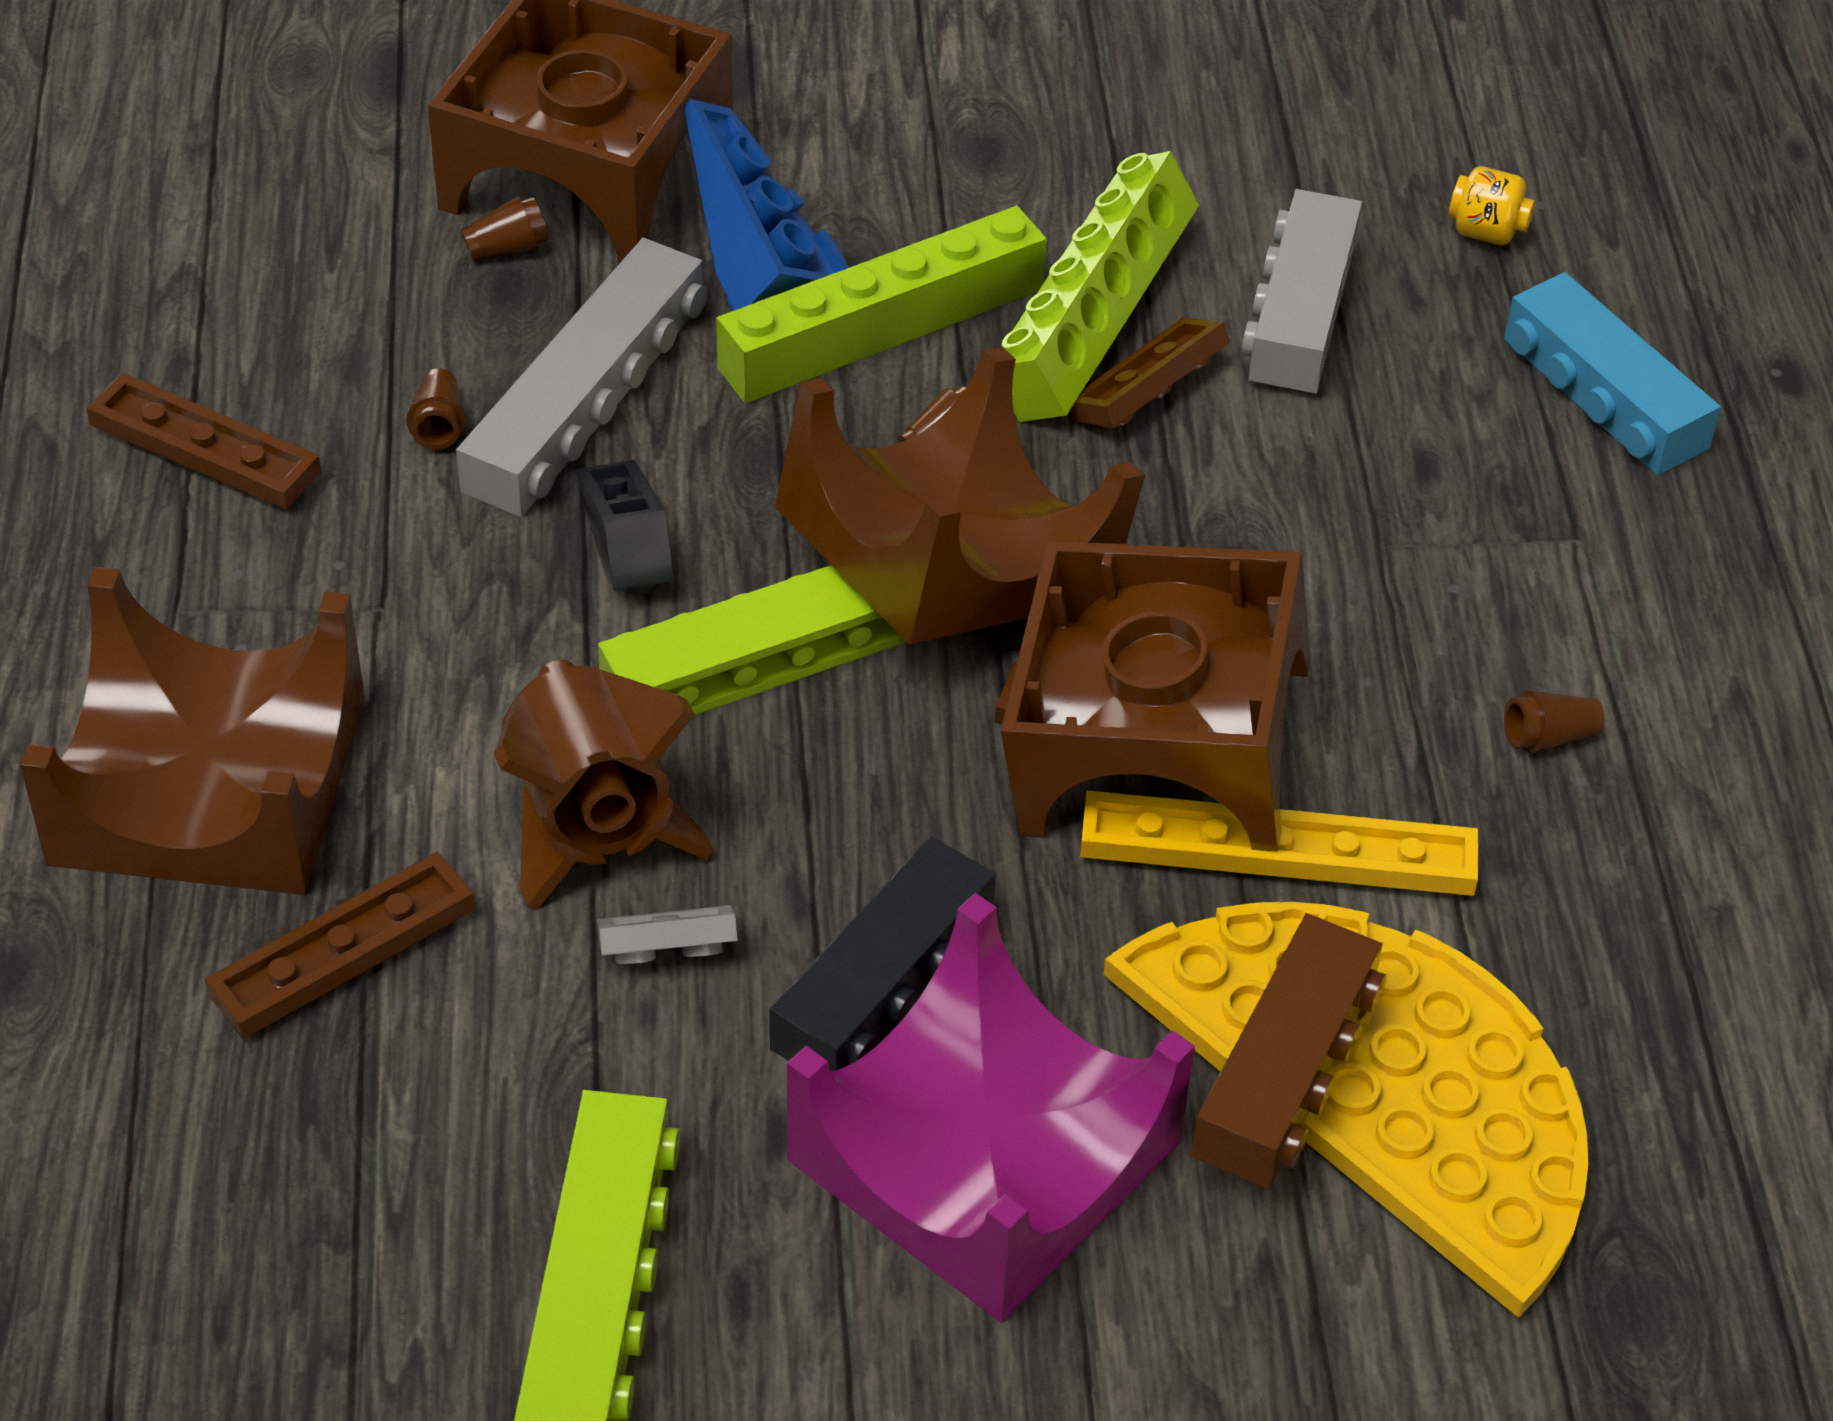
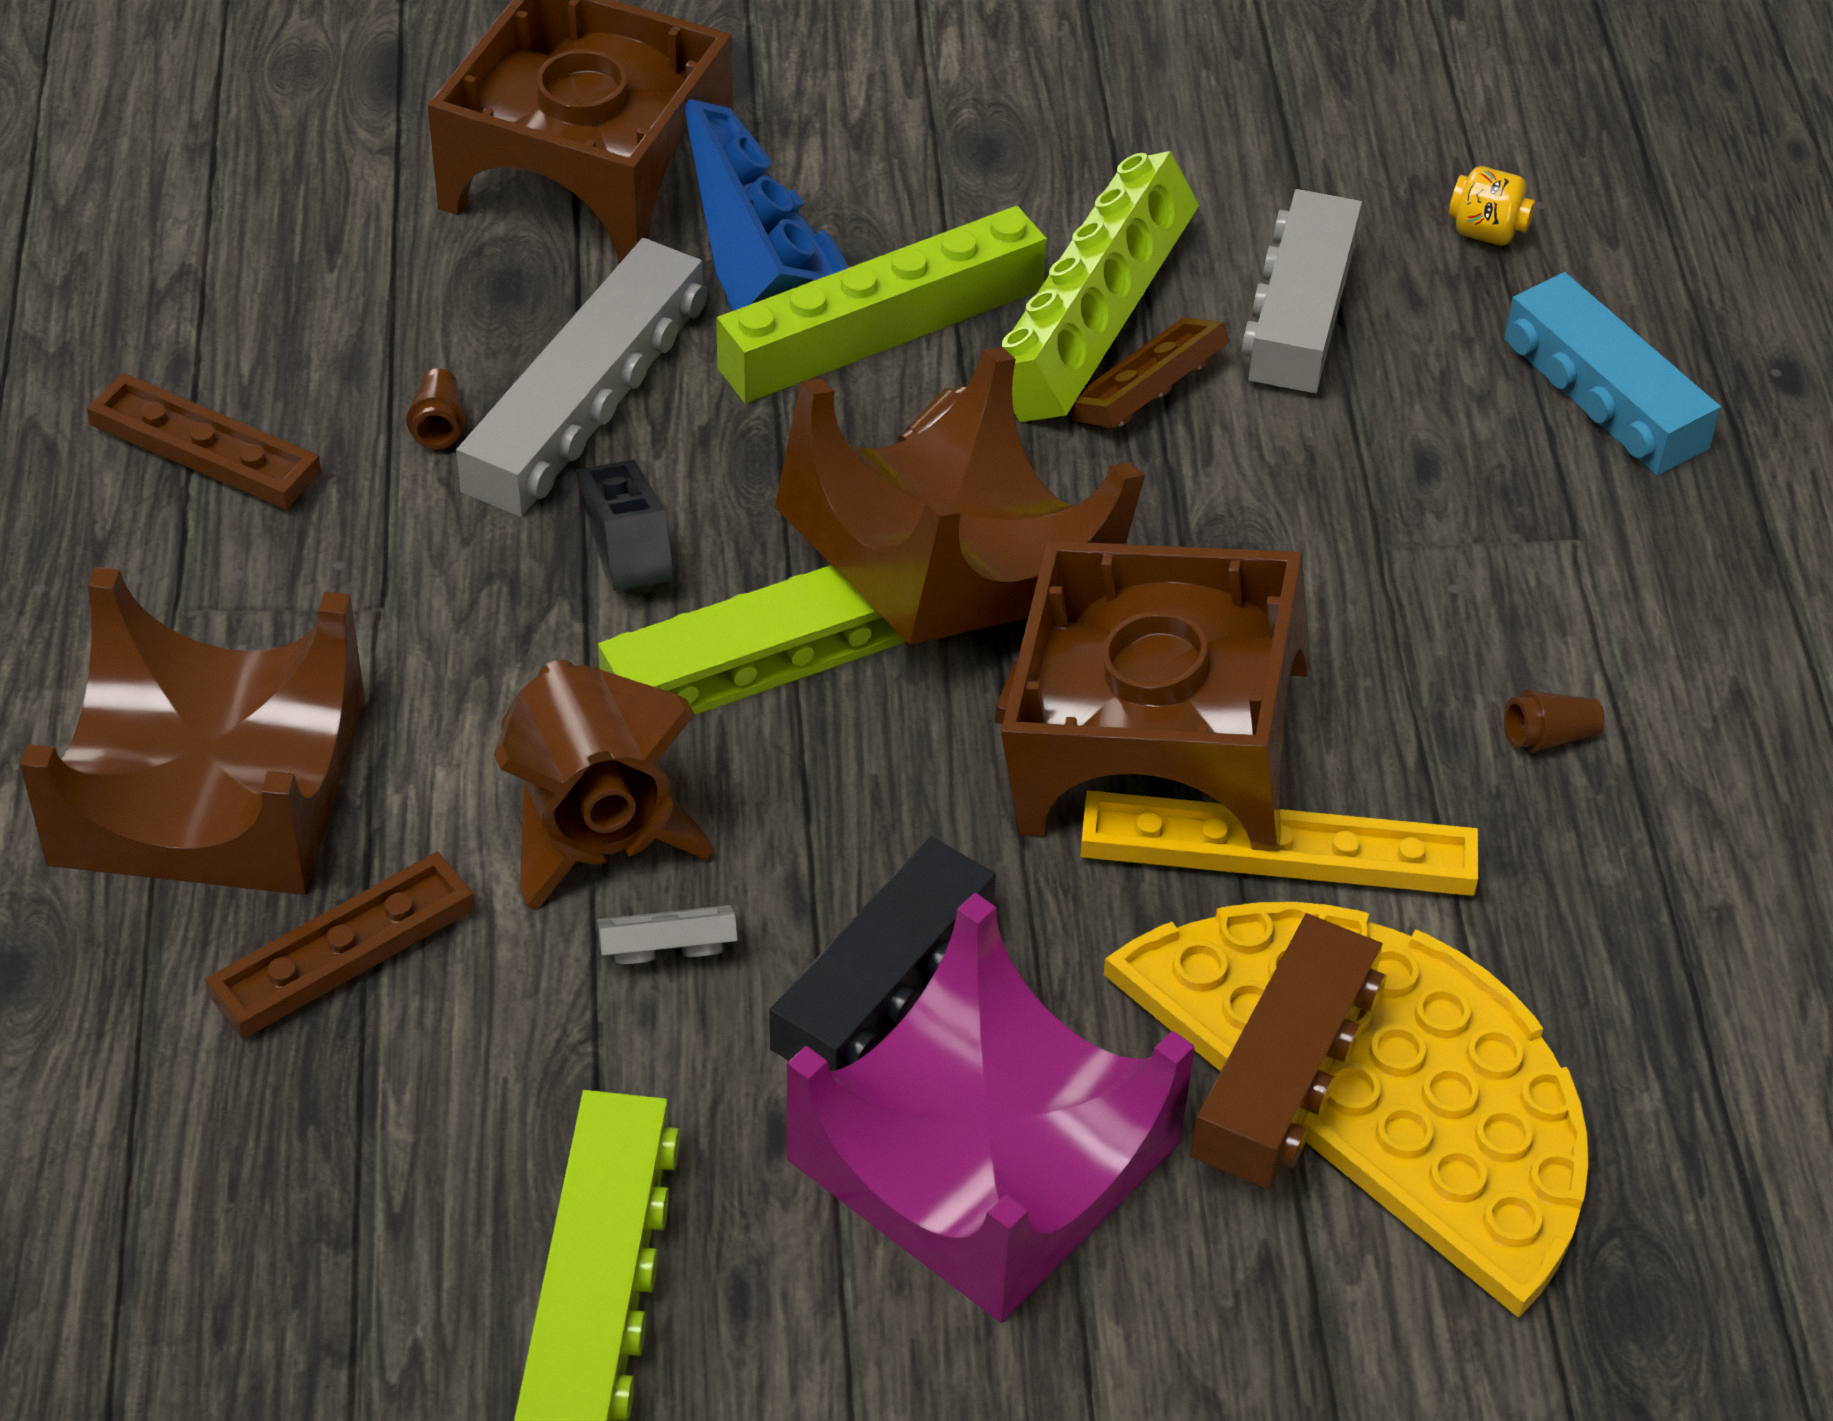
reddish brown cone [461,196,549,261] -> none

